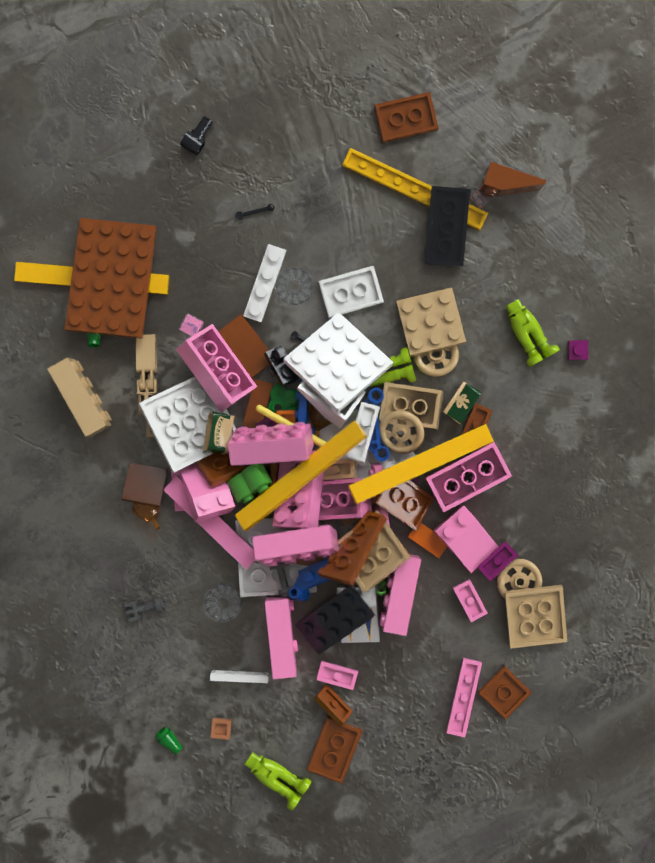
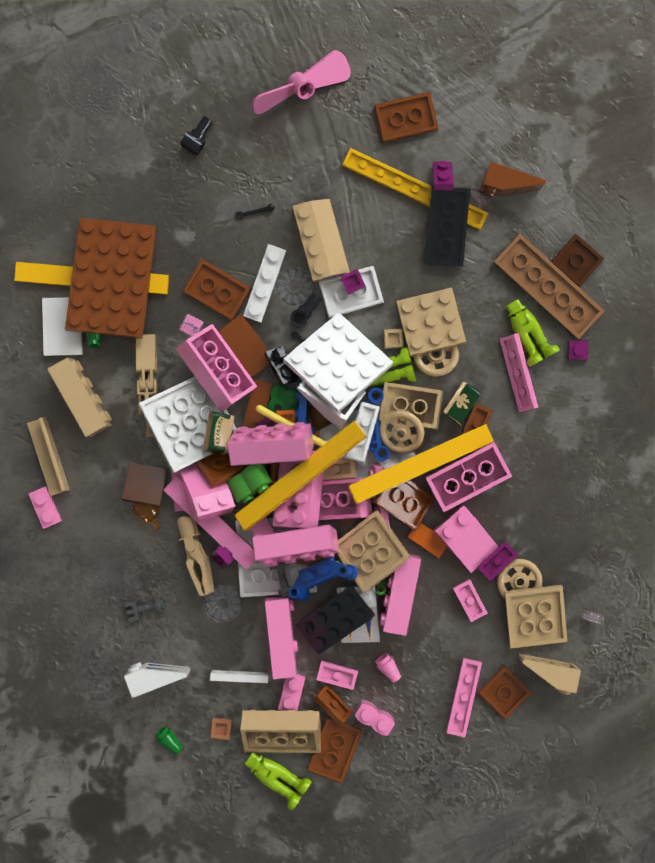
dark orange wing [317,511,387,586] -> none
none -> tan panel [27,417,70,496]
none -> bright pink plate [28,486,62,529]
none -> white tile [42,297,83,356]
none -> white slope [124,662,191,698]
none -> tan arm [177,516,215,596]
none -> dark orange tile [182,259,251,321]
none -> magenta plate [210,545,234,569]
none -> tan slope [240,710,321,753]
none -> bright pink tile [251,516,275,537]
none -> bright pink piece [252,50,351,114]
none -> bright pink plate [278,674,306,711]
none -> black pin [290,293,322,328]
none -> tan slope [292,199,350,283]
none -> magenta plate [340,269,366,295]
none -> bright pink brick [354,700,395,736]
none -> bright pink cone [375,653,401,683]
none -> tan tile [383,329,404,349]
none -> magenta plate [433,161,454,191]
none -> medium nougat plate [493,234,604,340]
none -> bright pink plate [499,333,538,412]
none -> tan slope [517,653,581,695]
none -> reddish brown tile [551,234,604,287]
none -> clear tile [581,610,605,625]

